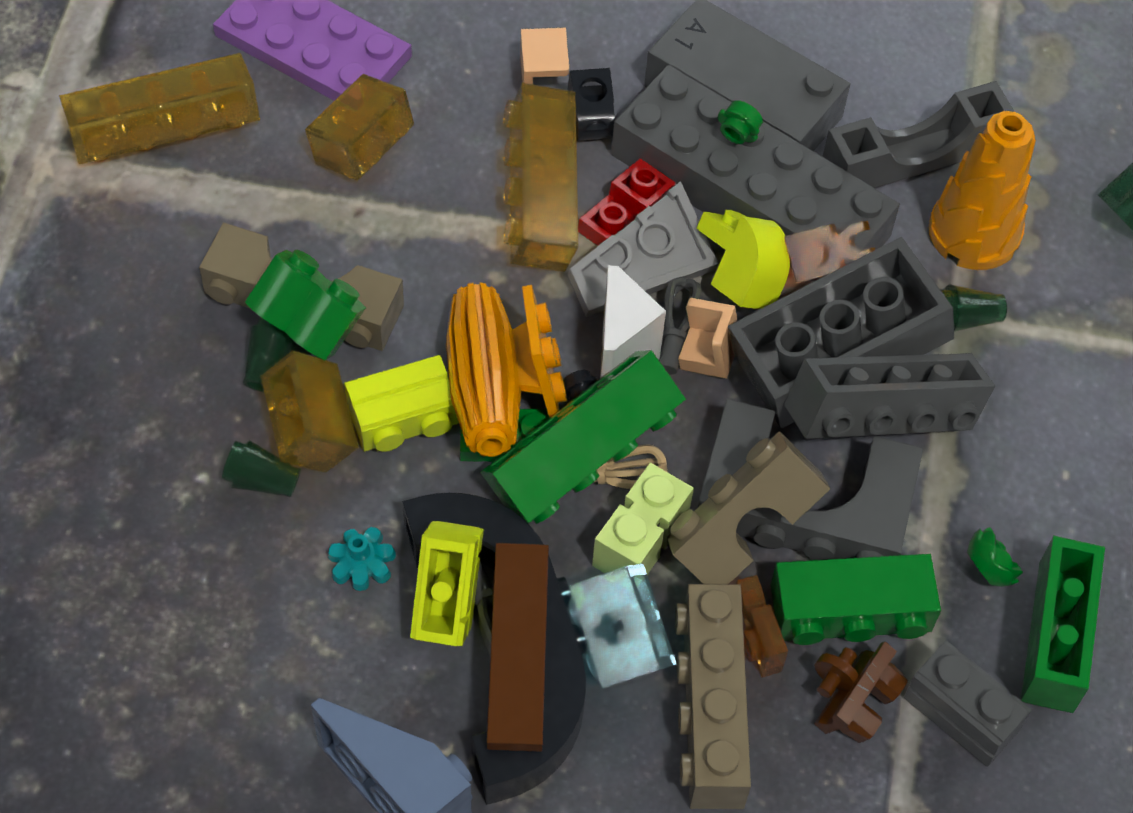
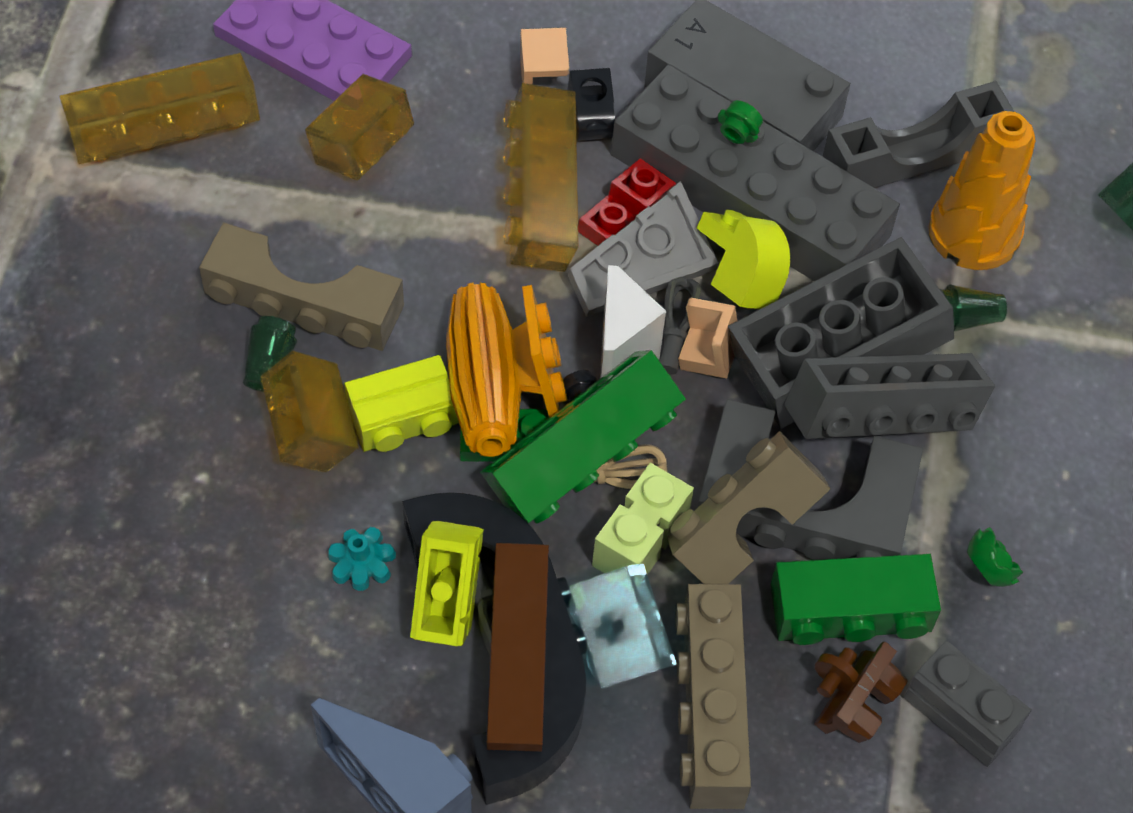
clear green cone [222,440,301,497] -> none
green brick [245,250,366,361] -> none
clear orange plate [736,575,788,678] -> none
clear orange plate [784,220,876,283] -> none
green brick [1021,535,1105,713] -> none

